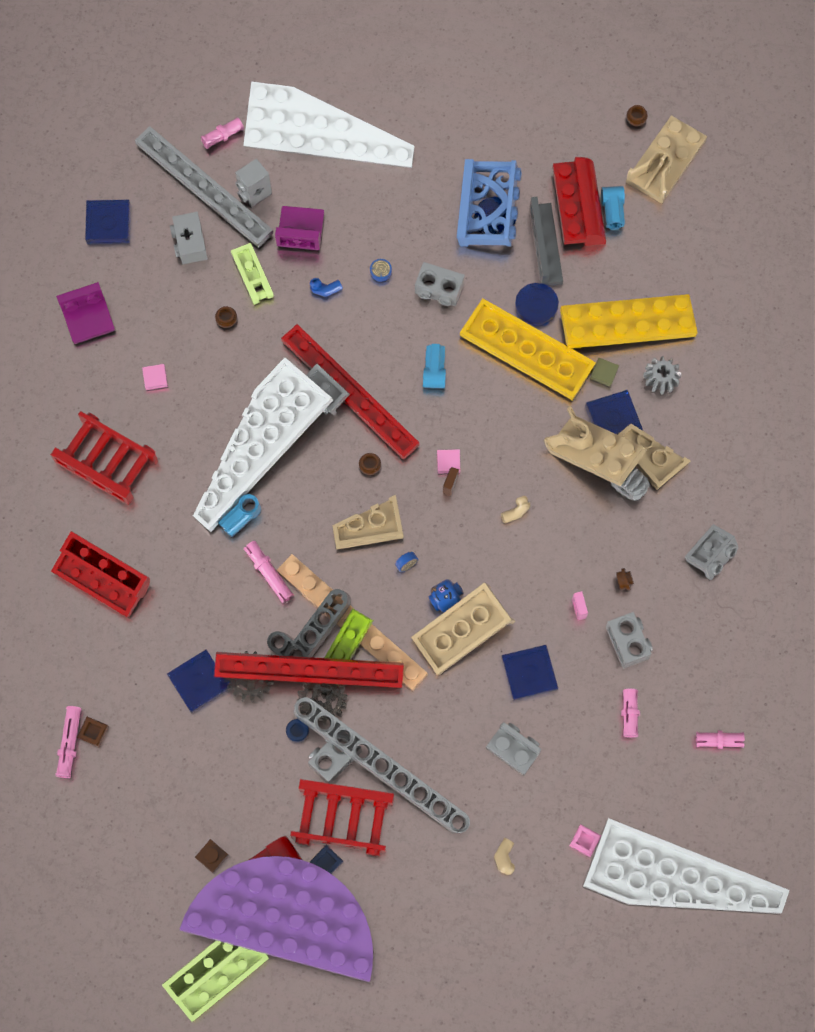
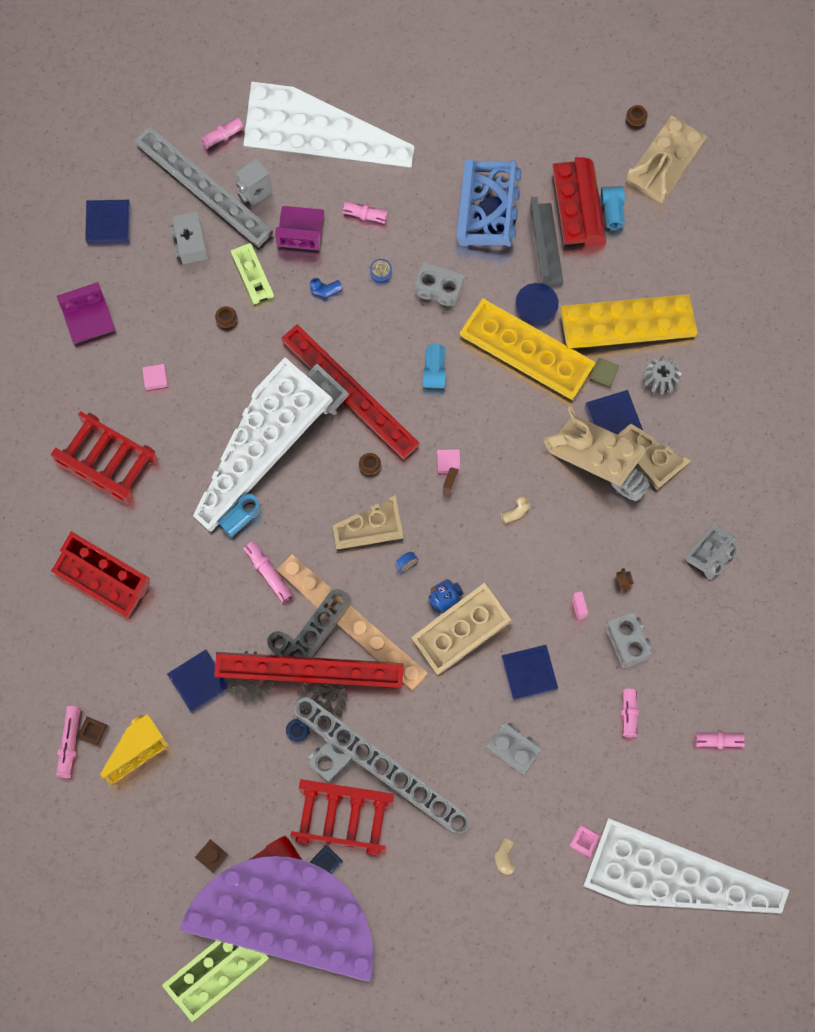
lime tile [324,608,374,660] -> none
none -> yellow slope [100,714,169,786]
none -> bright pink pin [343,200,388,224]

